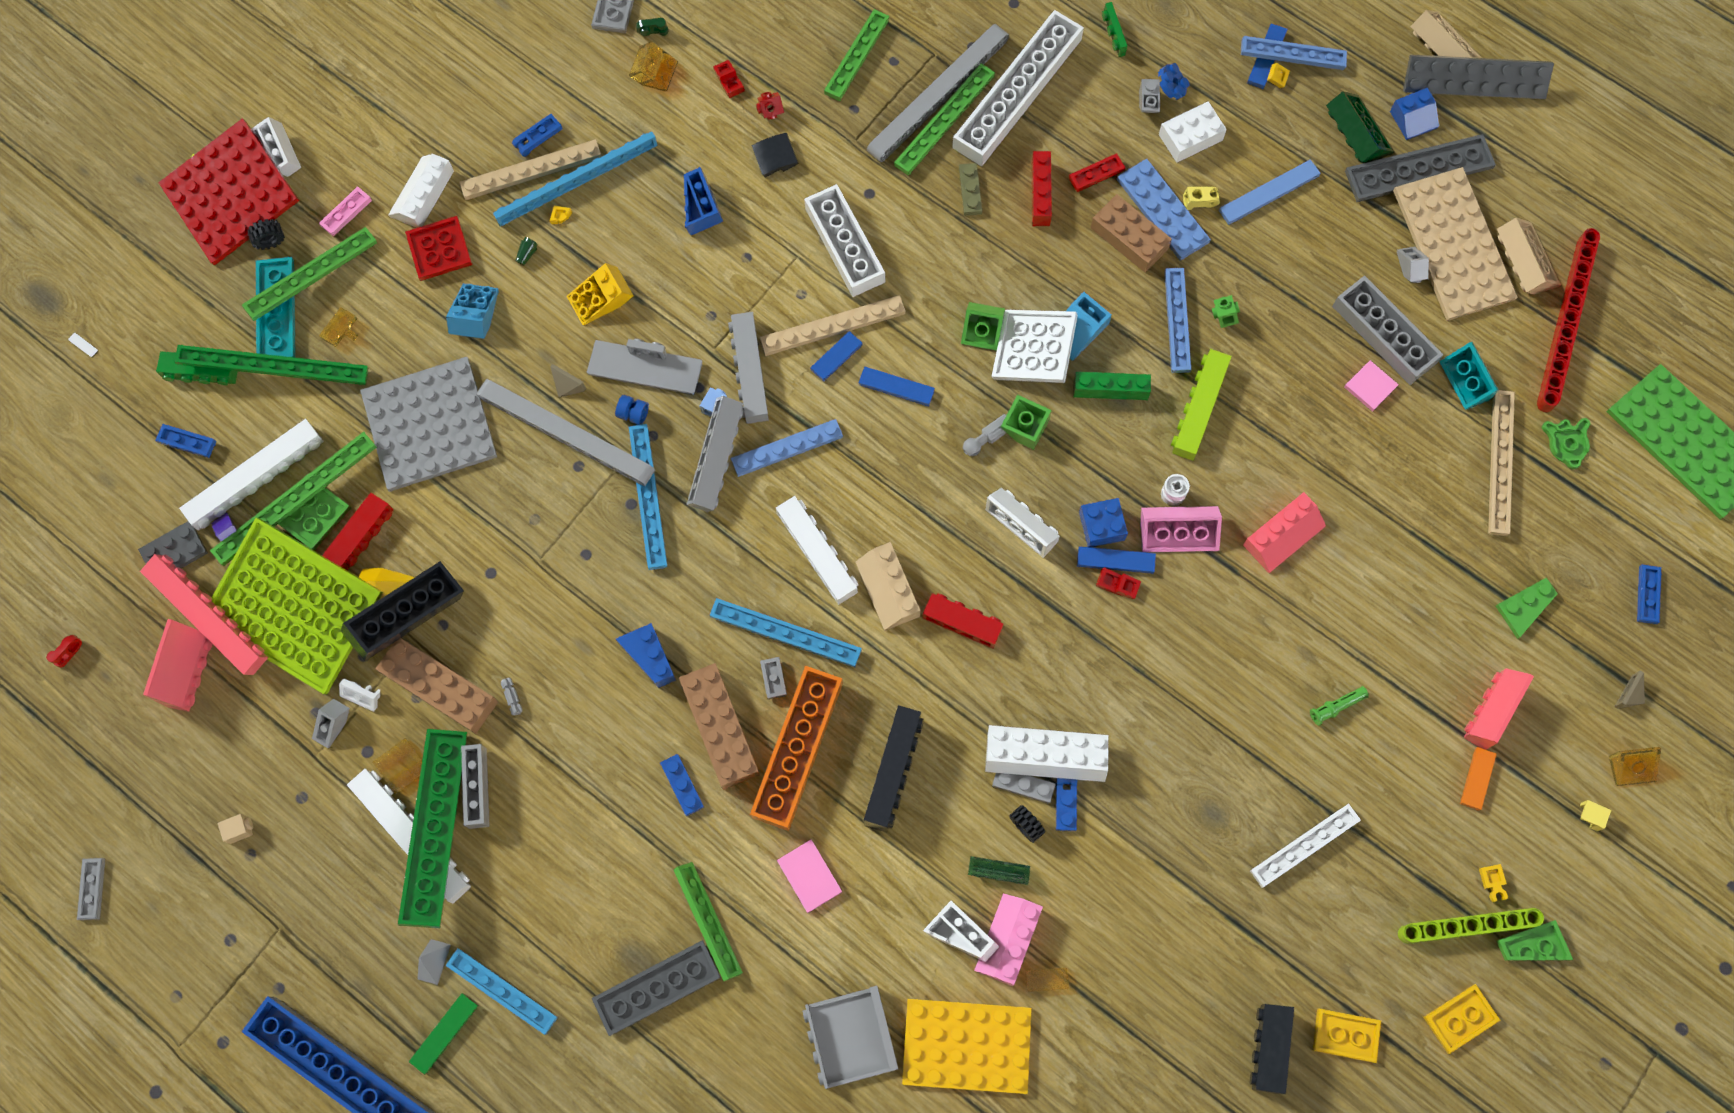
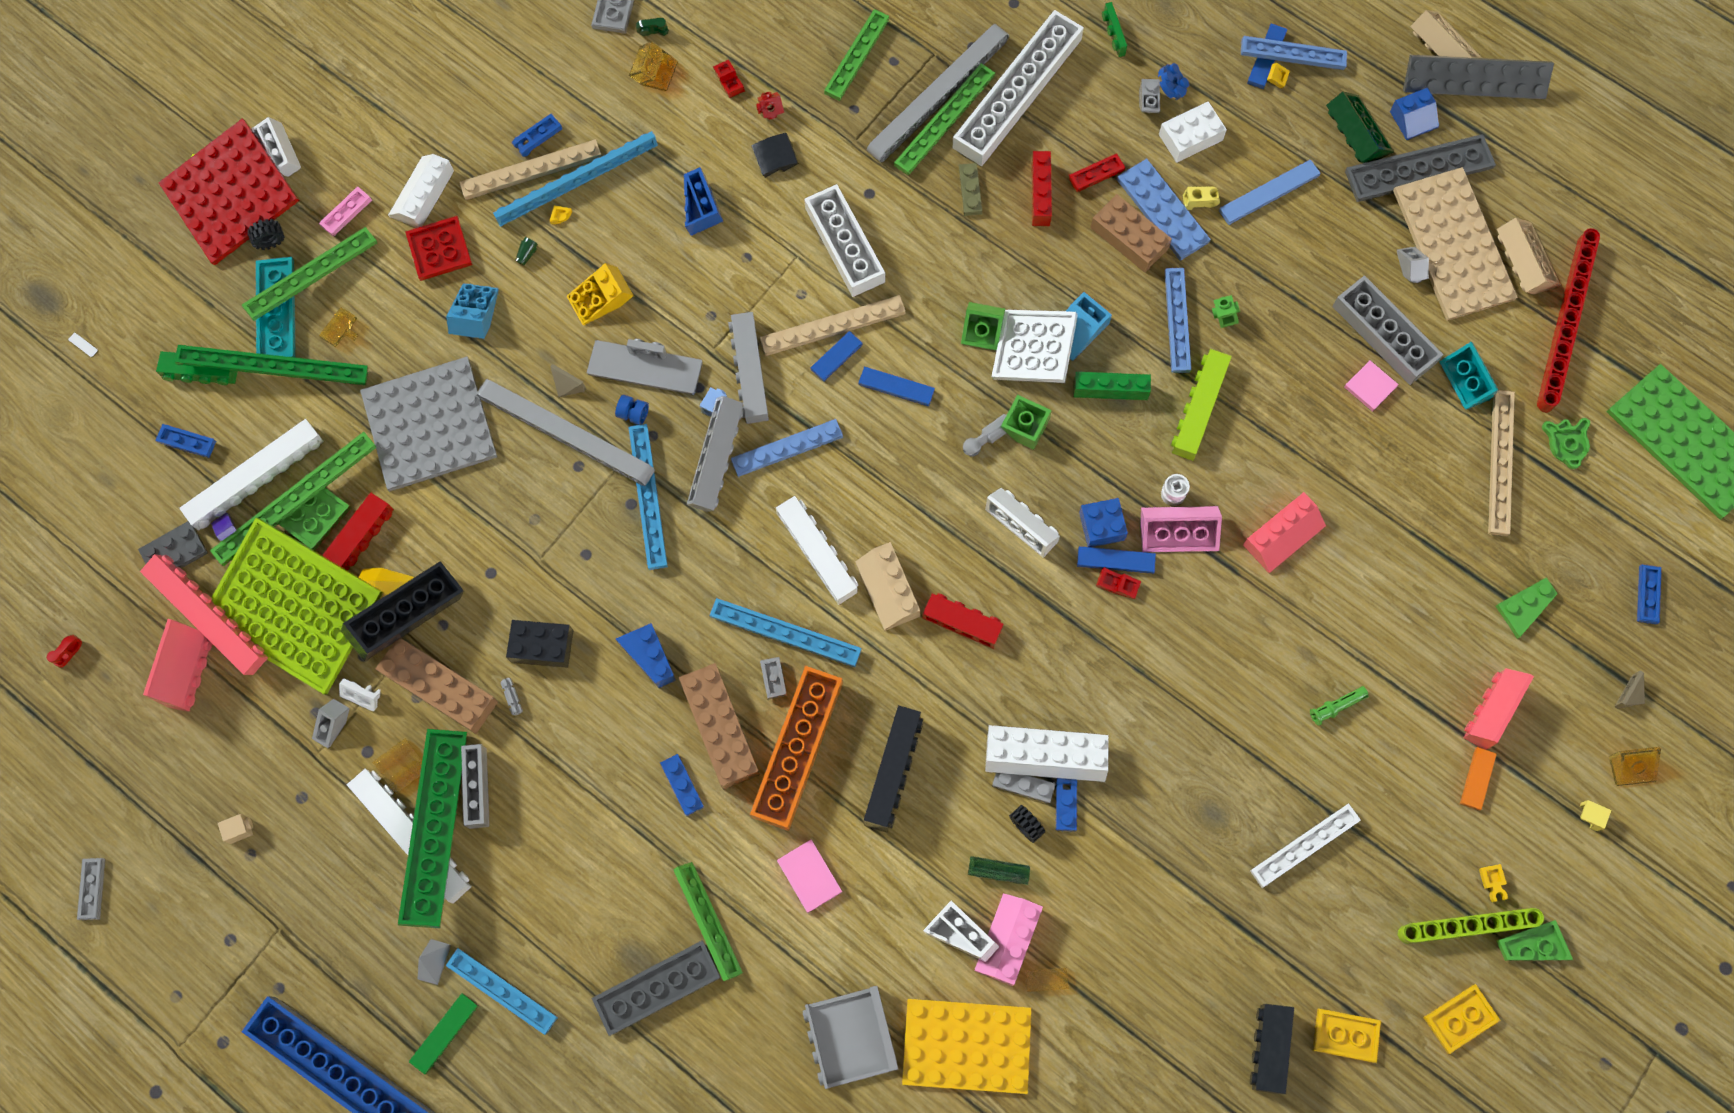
none -> black brick [506,620,574,668]

